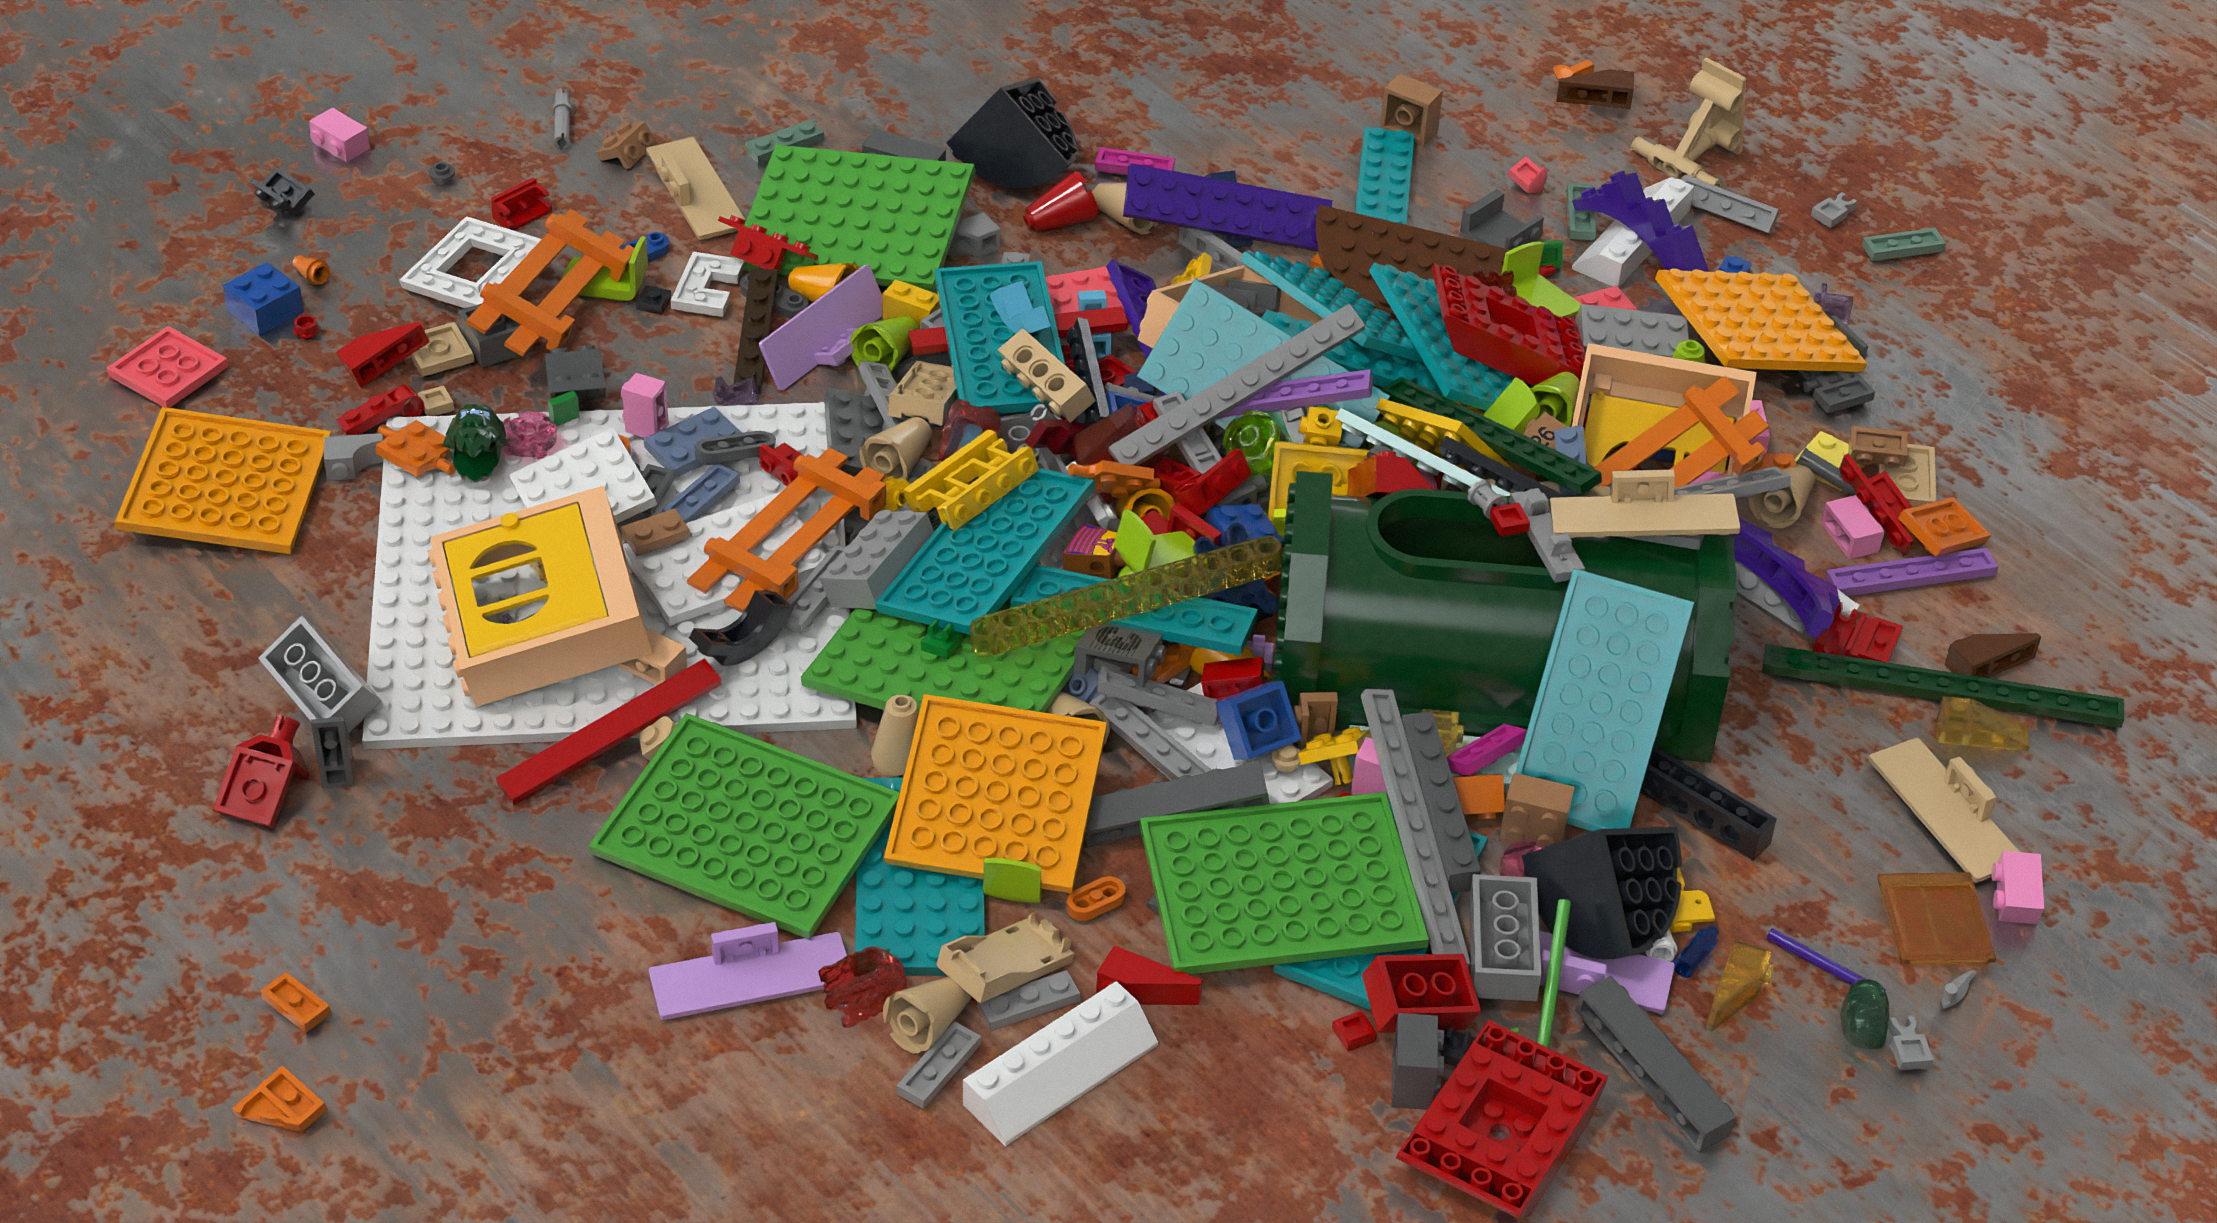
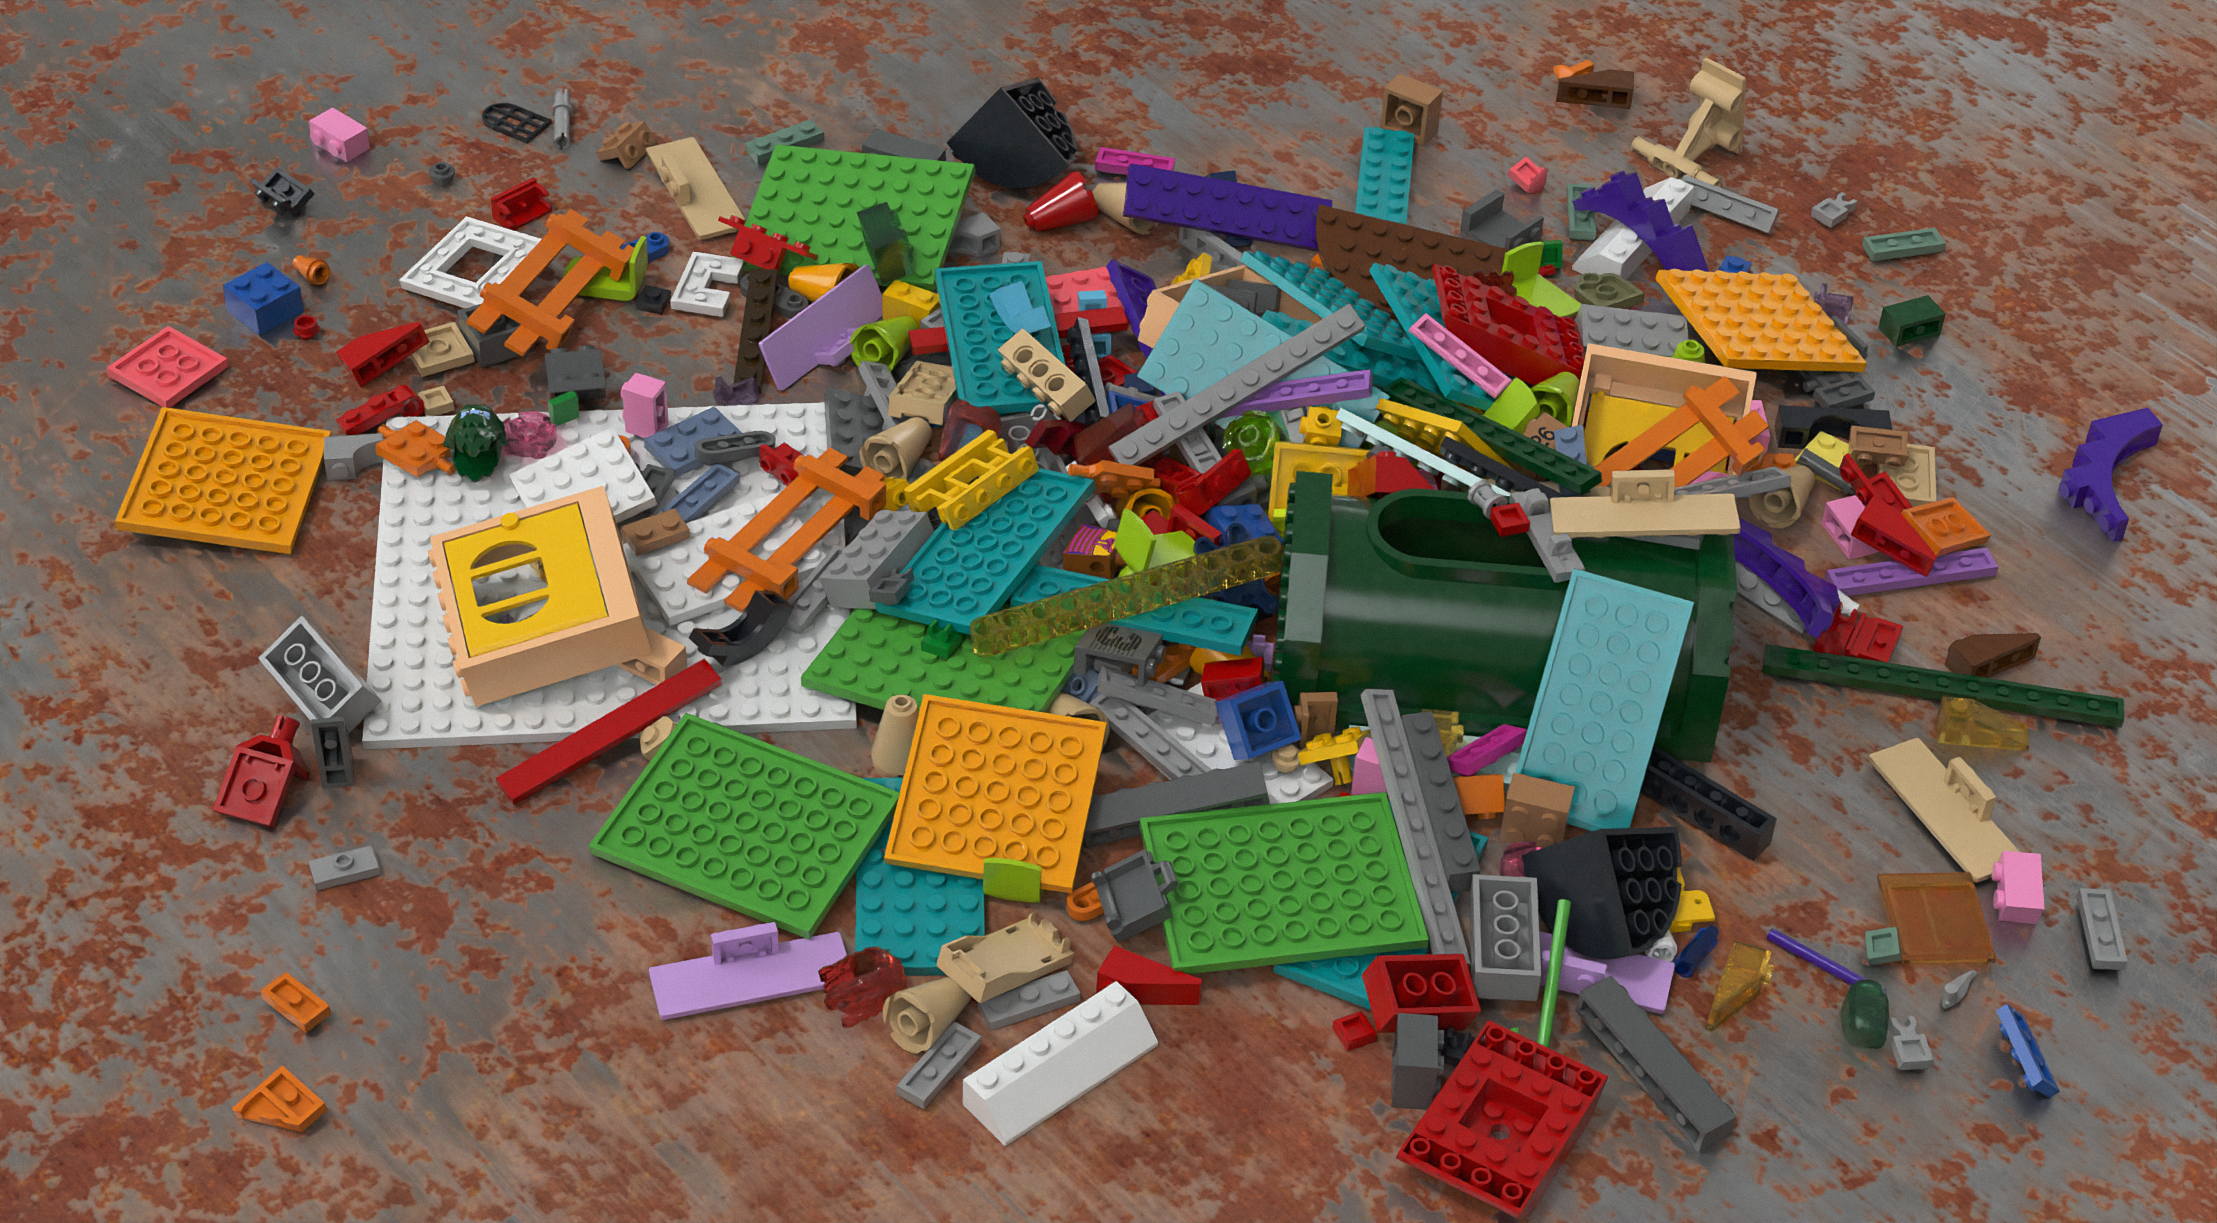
none -> light grey plate [308,845,380,891]
none -> black window [482,103,552,144]
none -> clear green brick [857,202,914,285]
none -> dark grey plate [869,567,914,605]
none -> dark grey piece [1091,849,1178,943]
none -> bright pink slope [1408,313,1512,399]
none -> olive plate [1574,273,1644,309]
none -> black arch [1774,405,1893,449]
none -> red slope [1851,496,1937,578]
none -> sand green plate [1865,926,1902,965]
none -> dark green brick [1878,295,1946,347]
none -> blue plate [1996,1004,2060,1098]
none -> dark purple arch [2058,407,2163,542]
none -> light grey plate [2077,888,2128,970]

